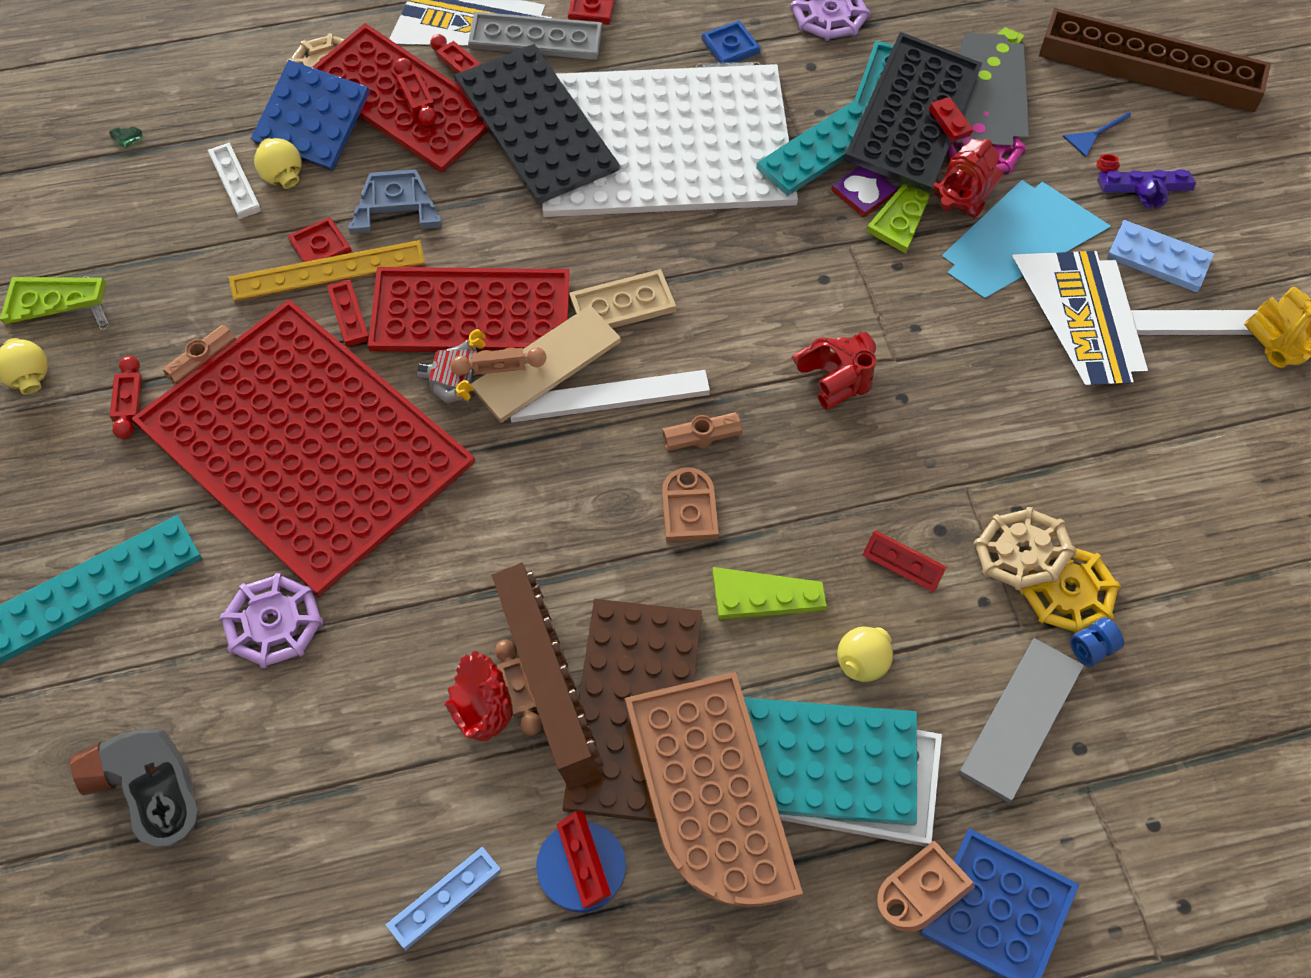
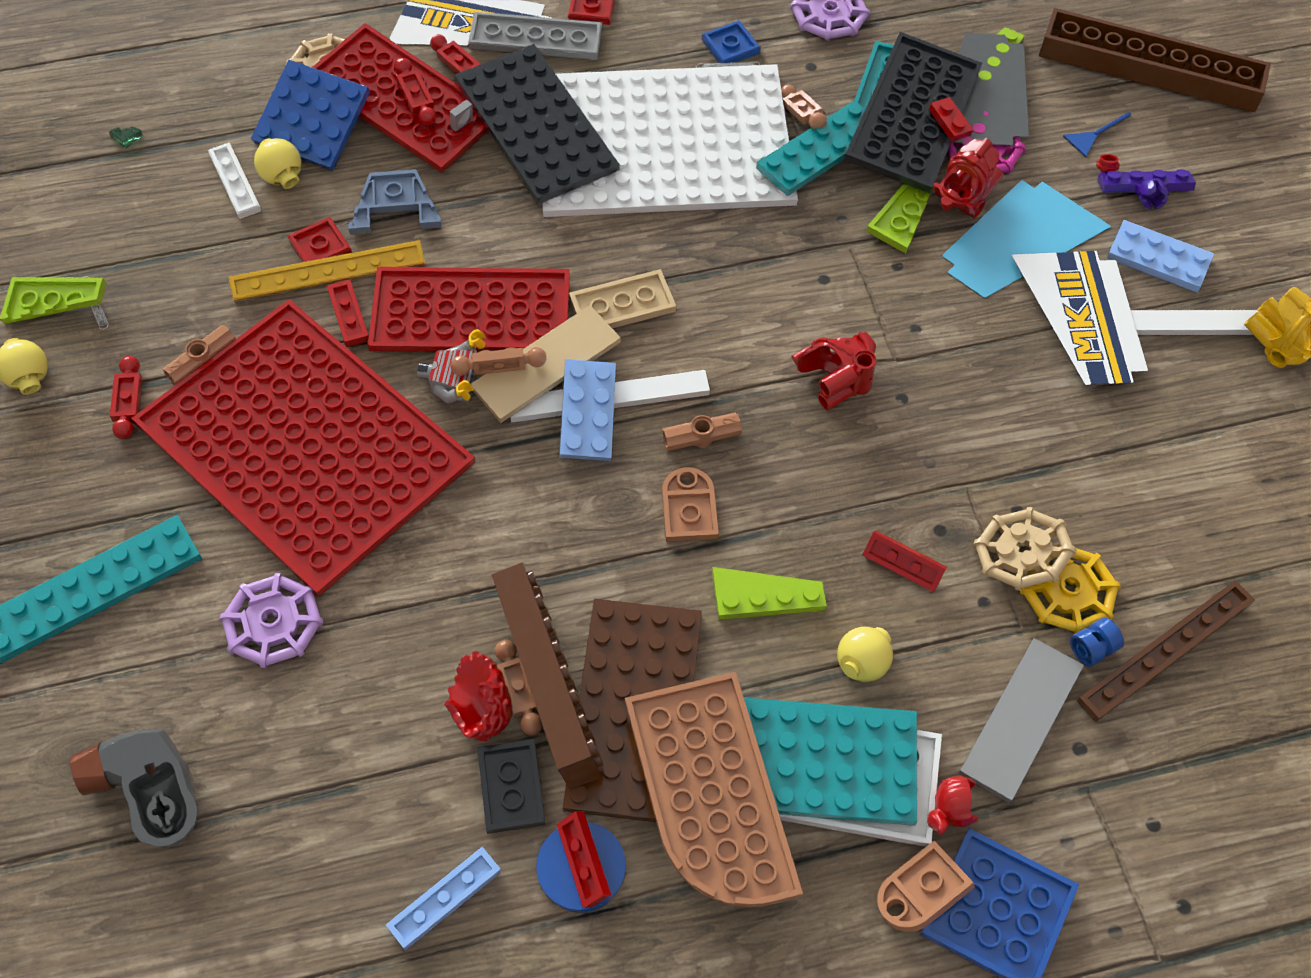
tile [831,166,897,217] -> none
none -> light grey tile [450,100,473,131]
none -> black plate [477,739,545,834]
none -> light blue plate [559,359,616,461]
none -> nougat plate [781,84,827,130]
none -> red hair [927,776,978,835]
none -> reddish brown plate [1077,580,1255,722]

